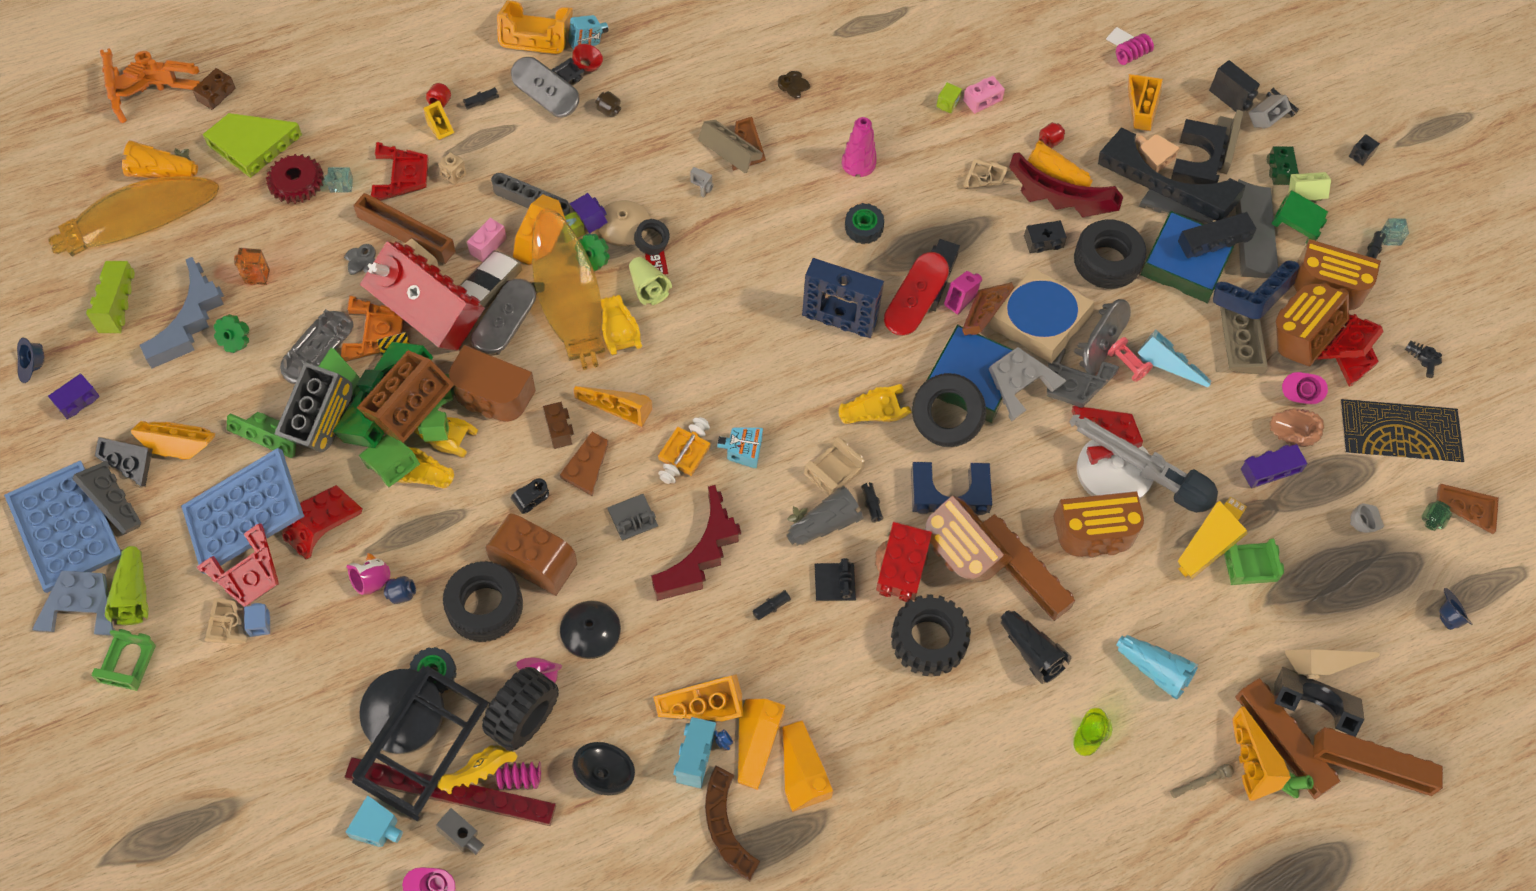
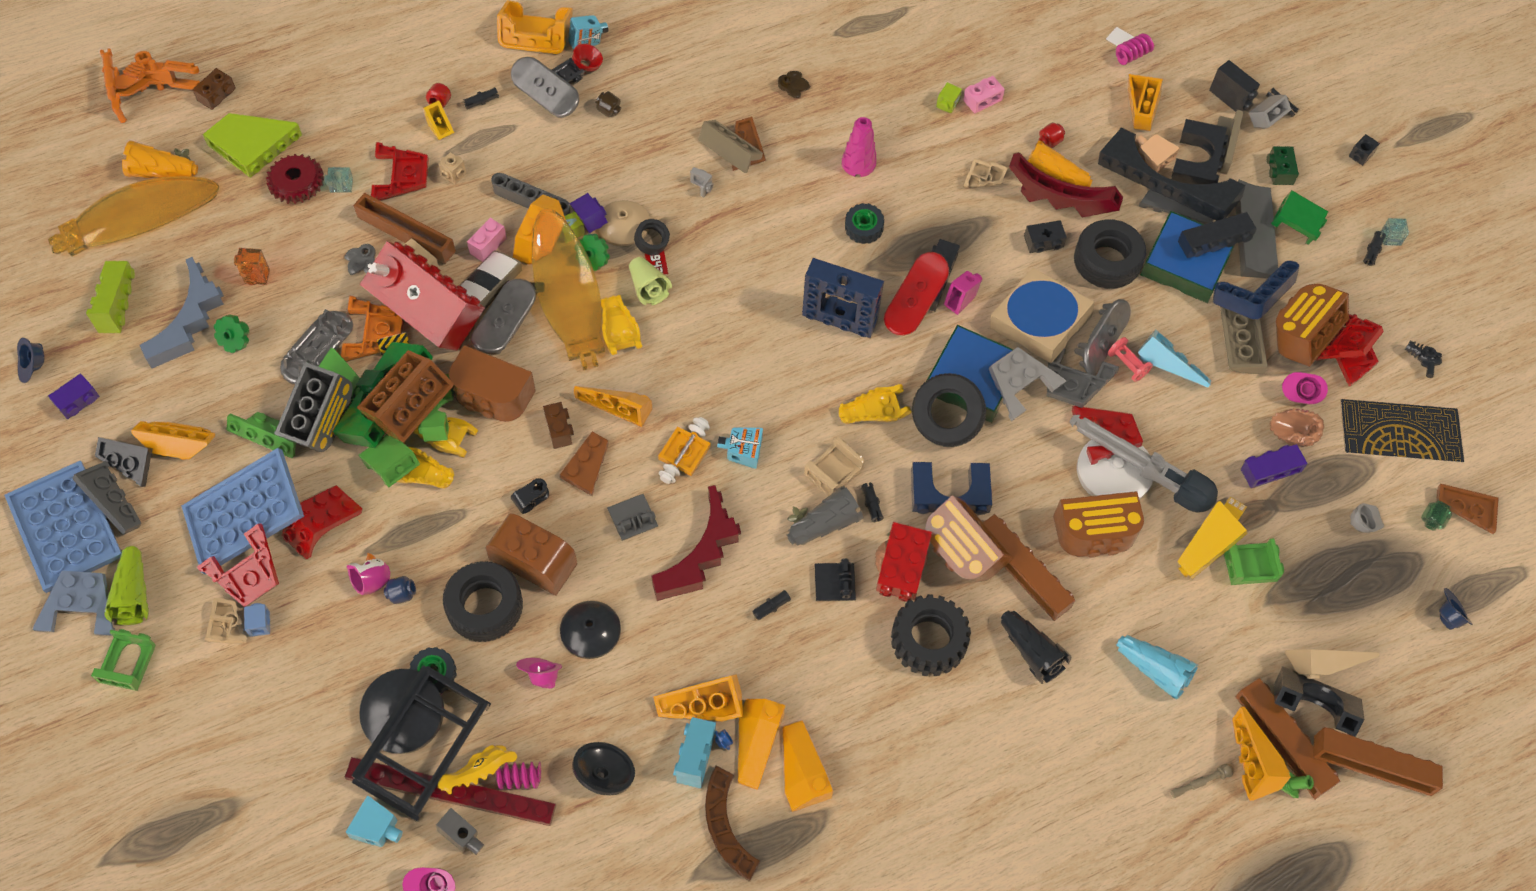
black tyre [482,667,559,751] -> none
dark orange wing [962,282,1014,335] -> none
clear neon green piece [1074,708,1113,756] -> none
yellowish green brick [1288,172,1331,201] -> none
dark orange brick [1293,239,1381,310] -> none

